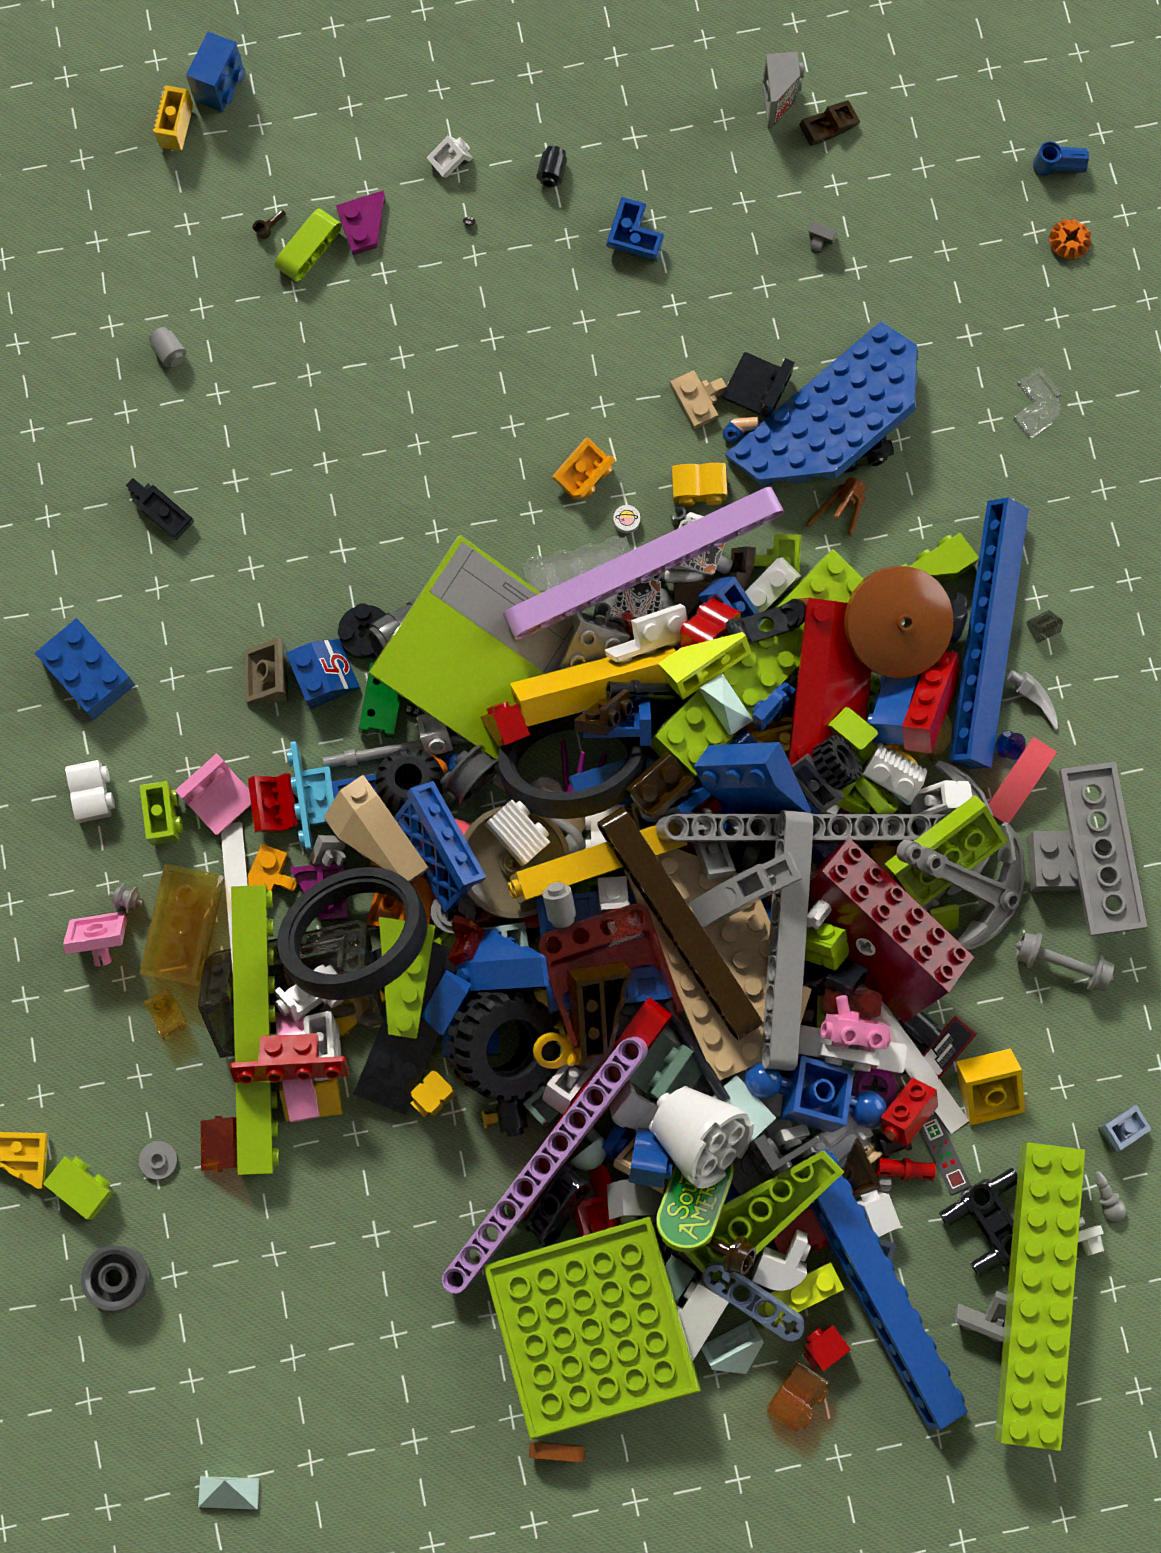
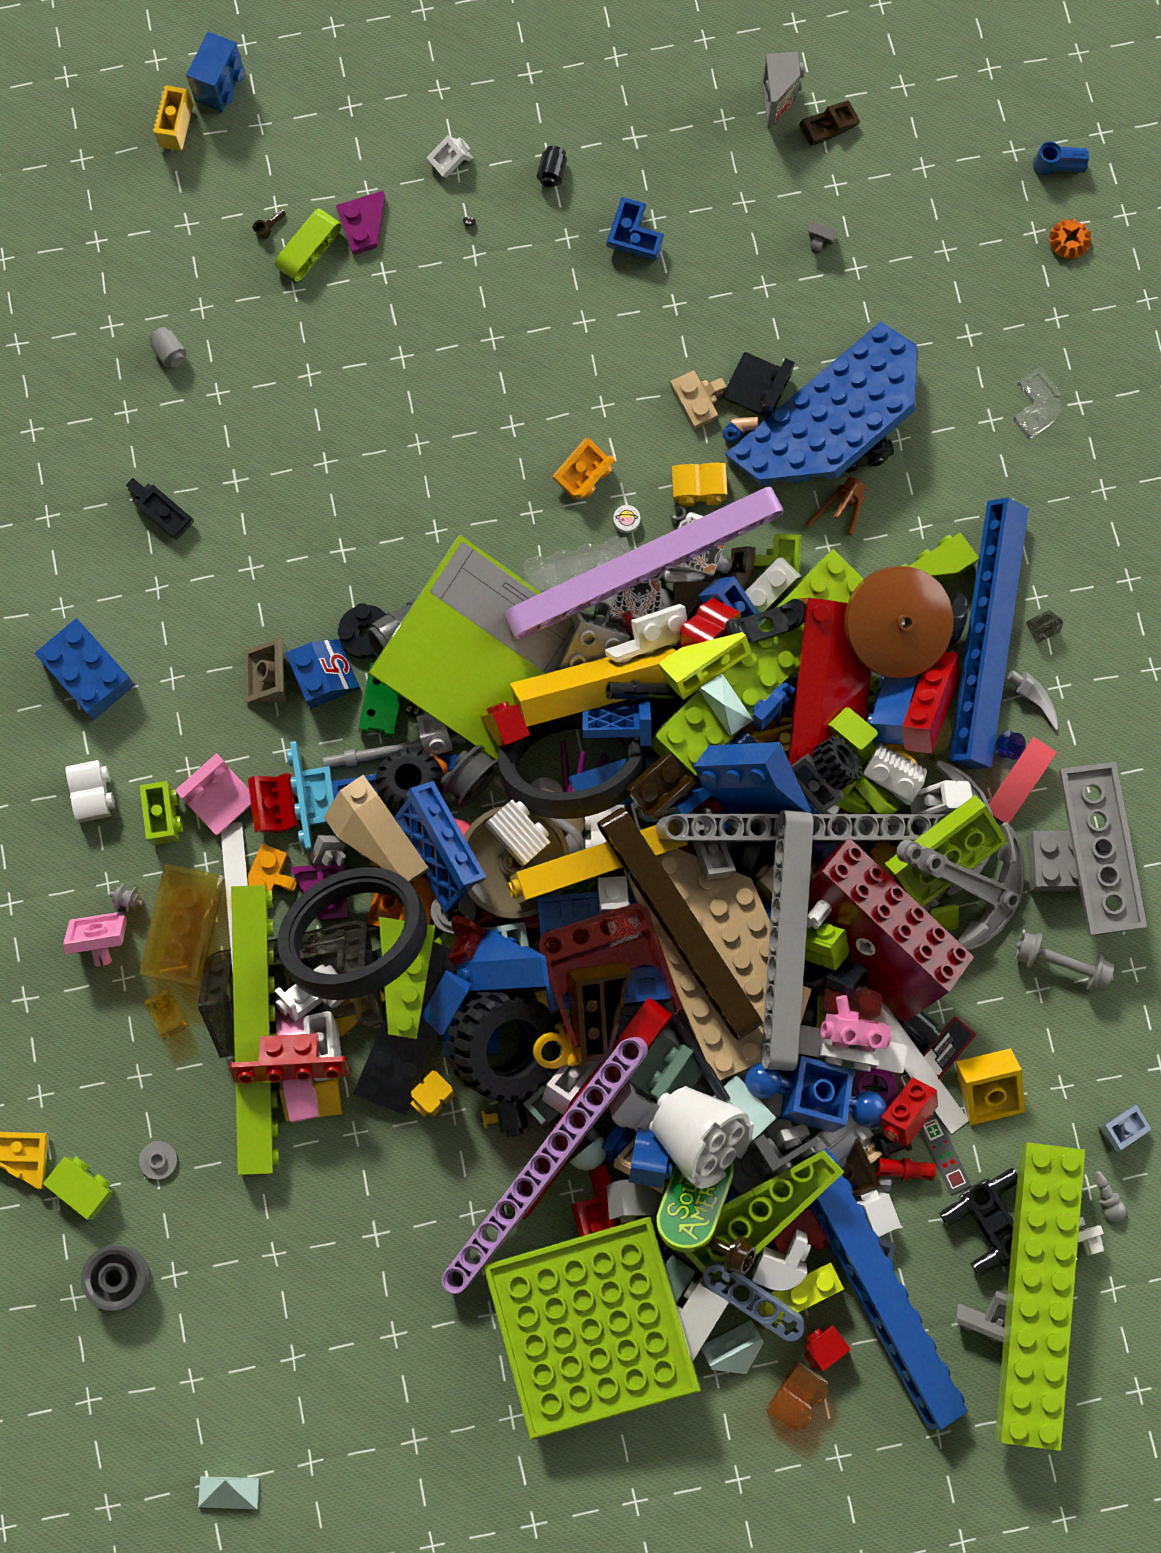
clear red piece [200,1116,237,1172] -> none
black piece [524,1164,591,1248] -> none
dark orange beam [529,1441,585,1462] -> none
light grey brick [542,882,576,928] -> none
dark brown bracket [574,689,633,736] -> none
light grey slope [690,852,803,929] -> none

